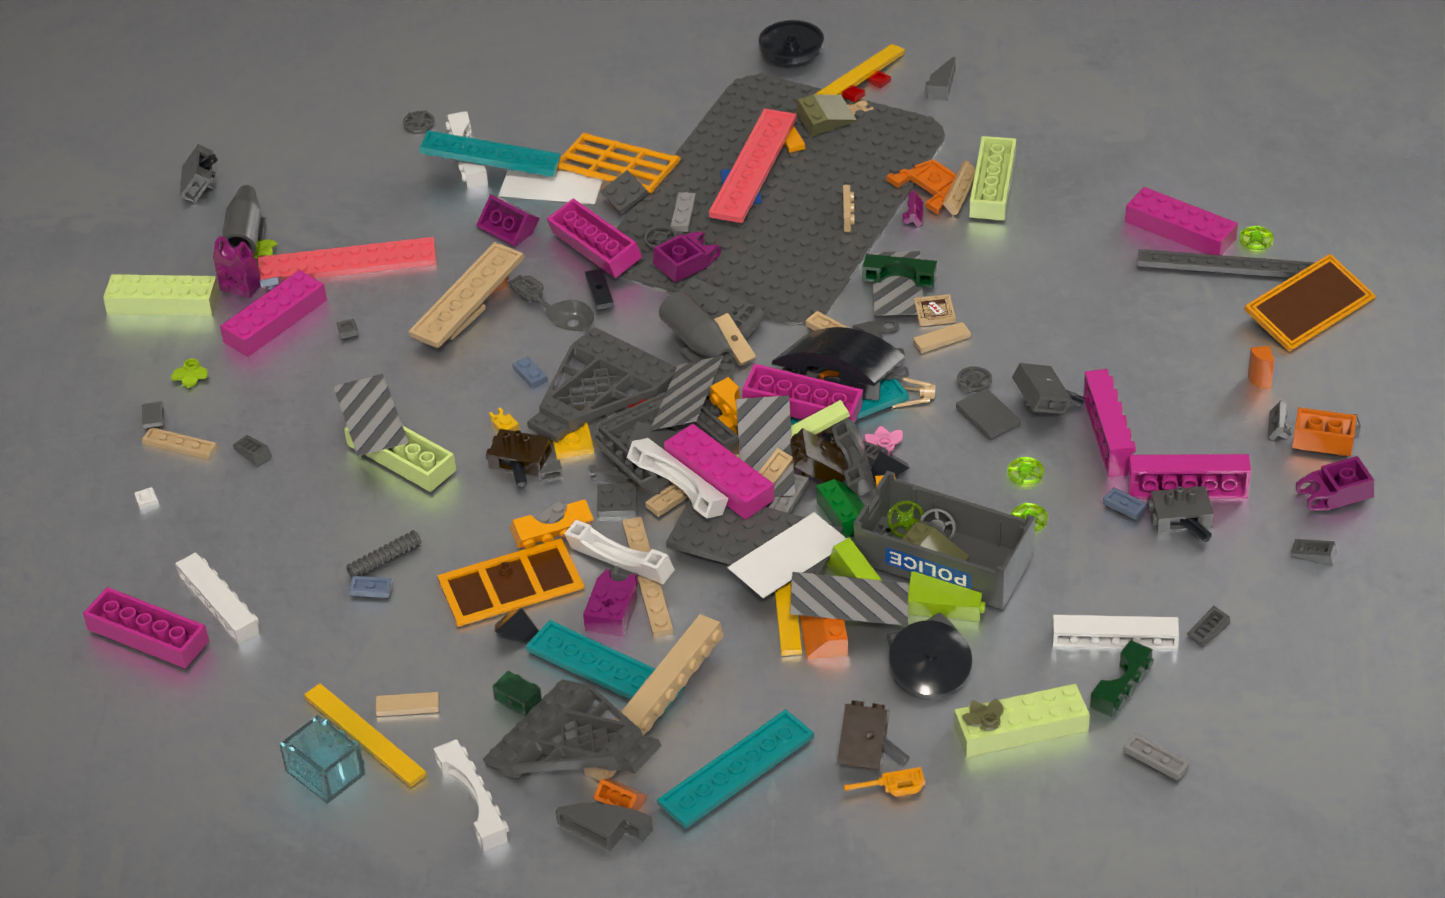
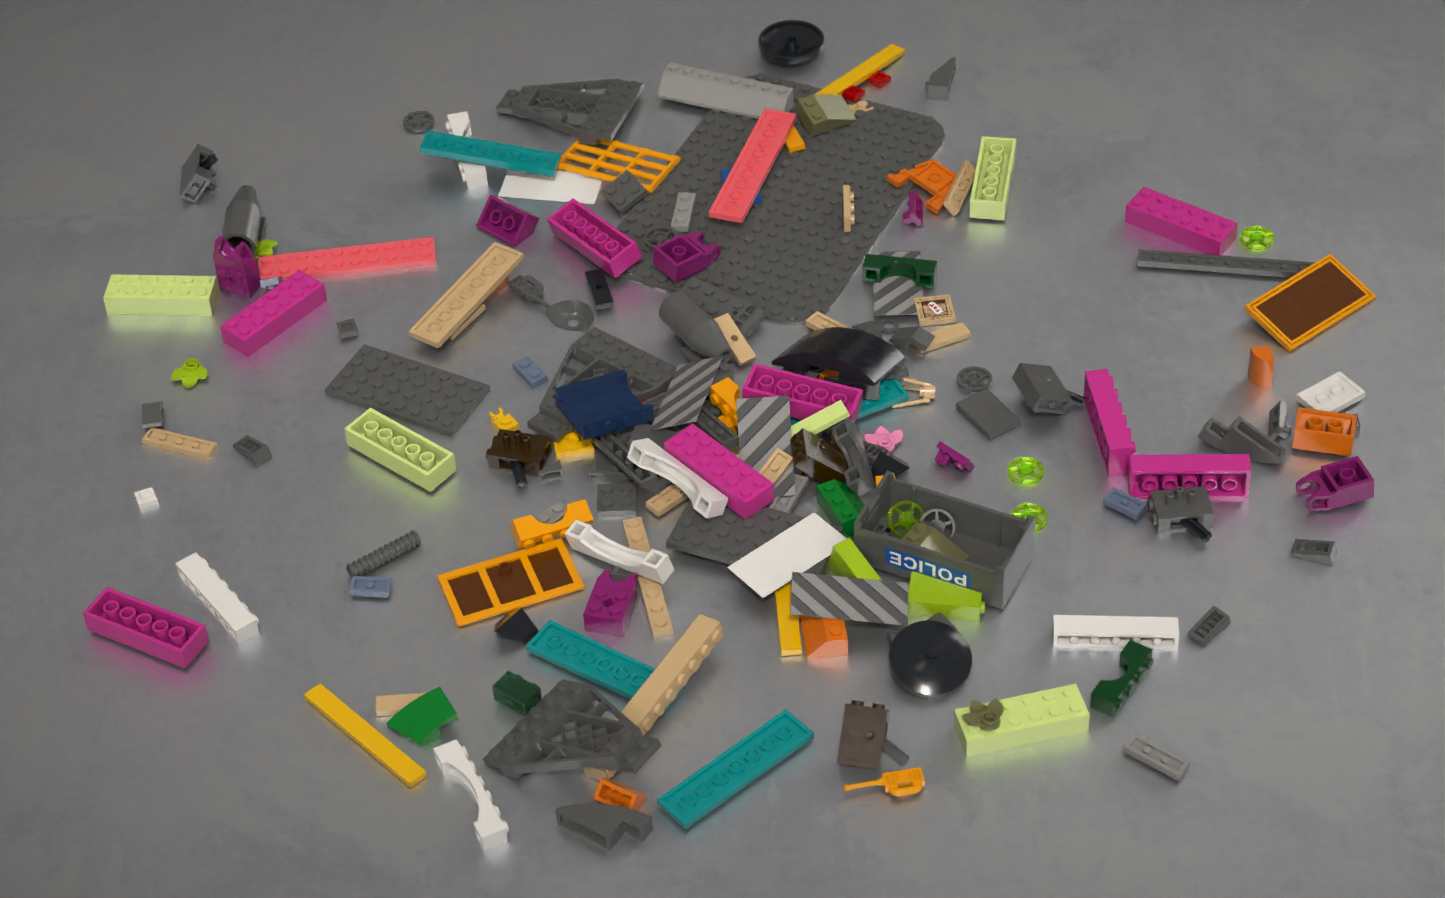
clear light blue container [279,715,365,804] -> none
sticker [333,374,409,456] -> none
none -> dark grey plate [324,344,490,437]
none -> green slope [386,686,458,746]
none -> dark grey wing [496,79,644,145]
none -> dark blue panel [555,370,653,440]
none -> light grey slope [657,62,794,119]
none -> dark grey slope [889,326,935,351]
none -> magenta hinge [934,441,975,473]
none -> dark grey slope [1198,416,1287,464]
none -> white plate [1296,371,1366,412]

